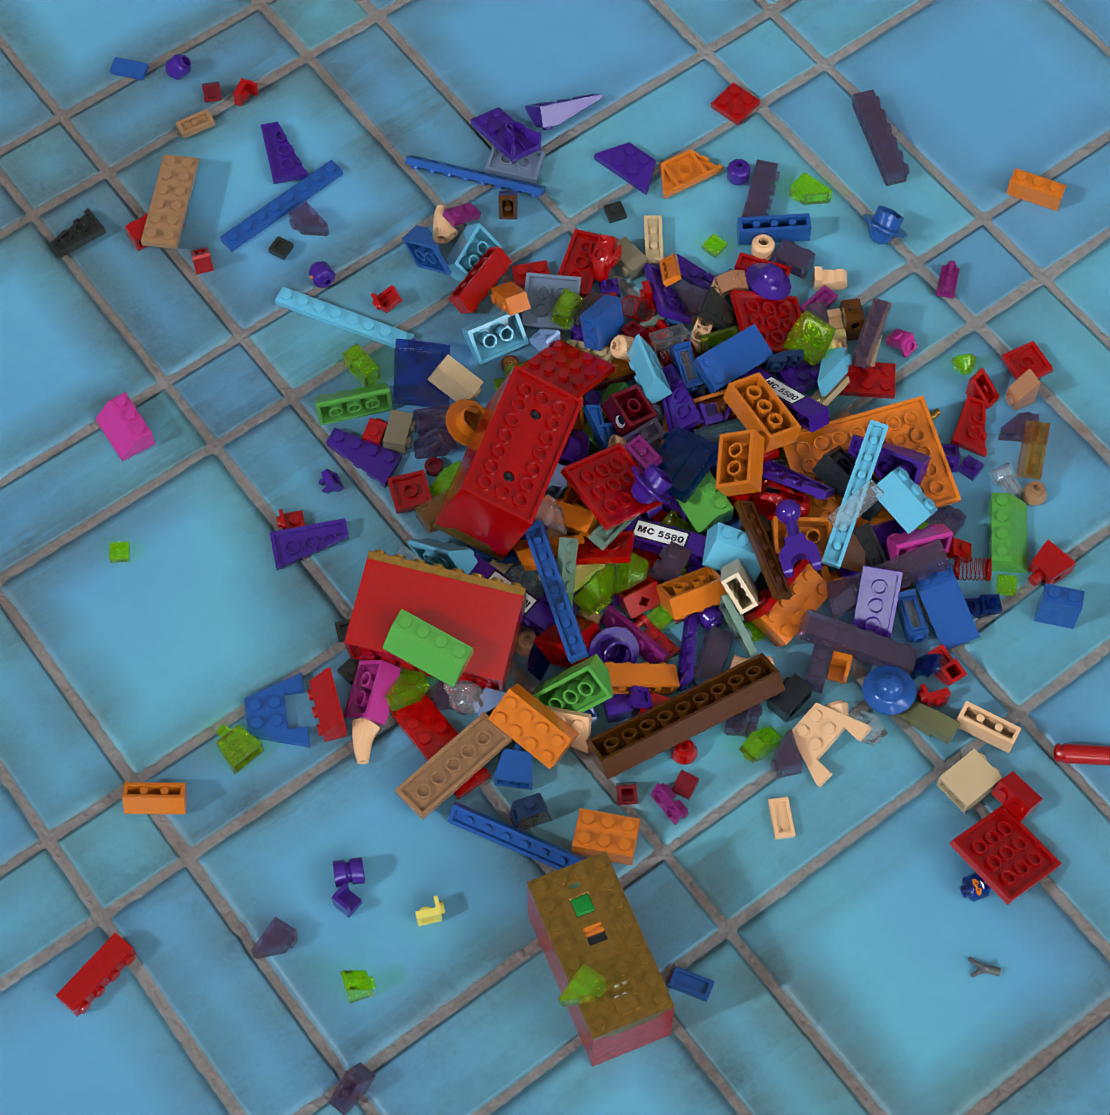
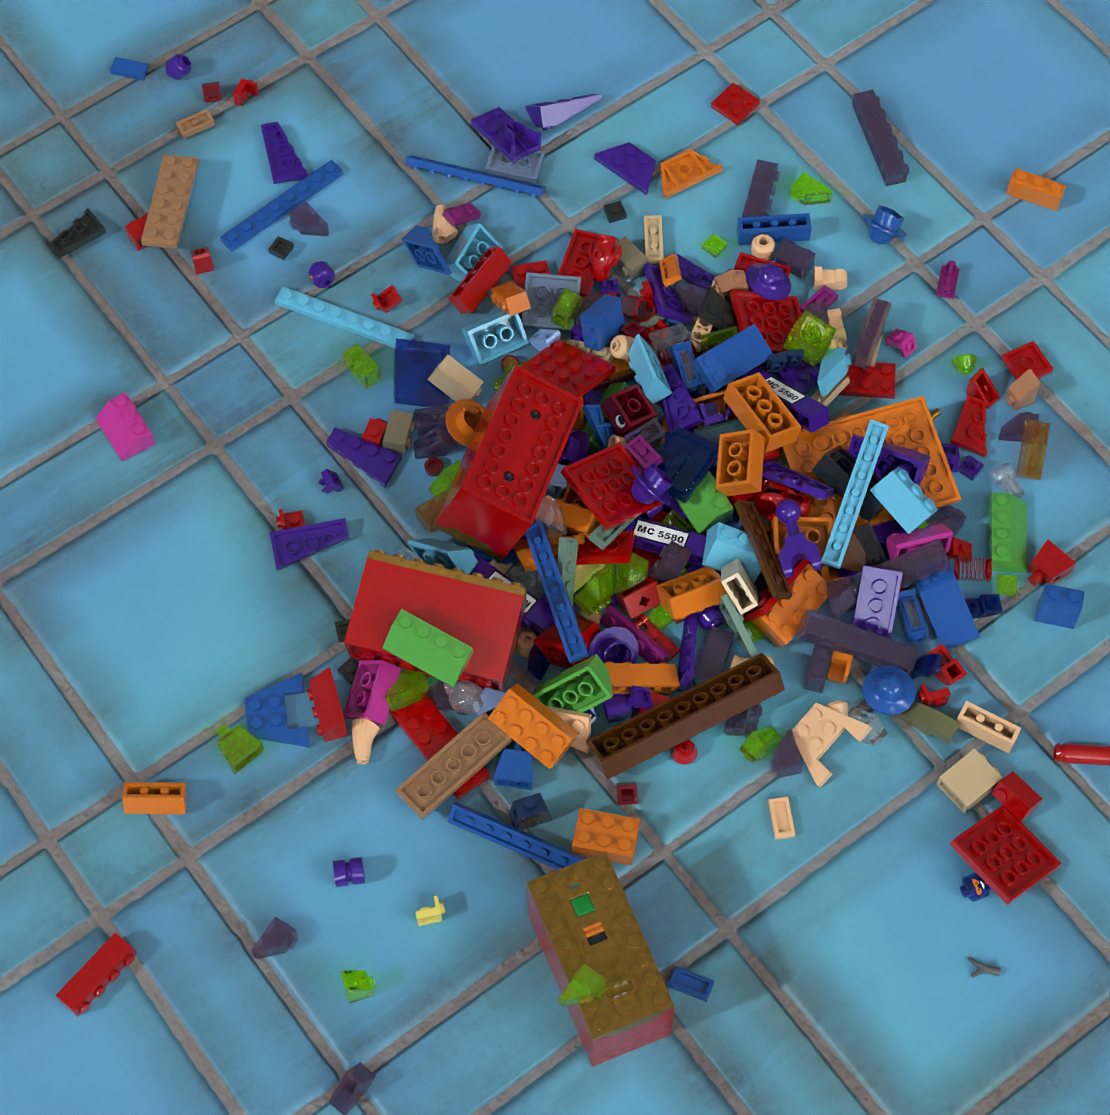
clear neon green plate [109,541,130,563] -> none
bright green slope [314,382,393,426] -> none
dark purple panel [331,883,363,918] -> none
red plate [387,469,433,514] -> none
reddish brown slope [499,191,518,220] -> none
magenta hinge [650,783,689,825] -> none
dark red slope [671,770,699,800] -> none
dark purple head [727,159,751,185] -> none
black brick [768,673,813,722] -> none
clear plate [827,479,884,533] -> none
reddish brown torso [839,298,865,341] -> none
medium nougat cone [1021,481,1047,506] -> none

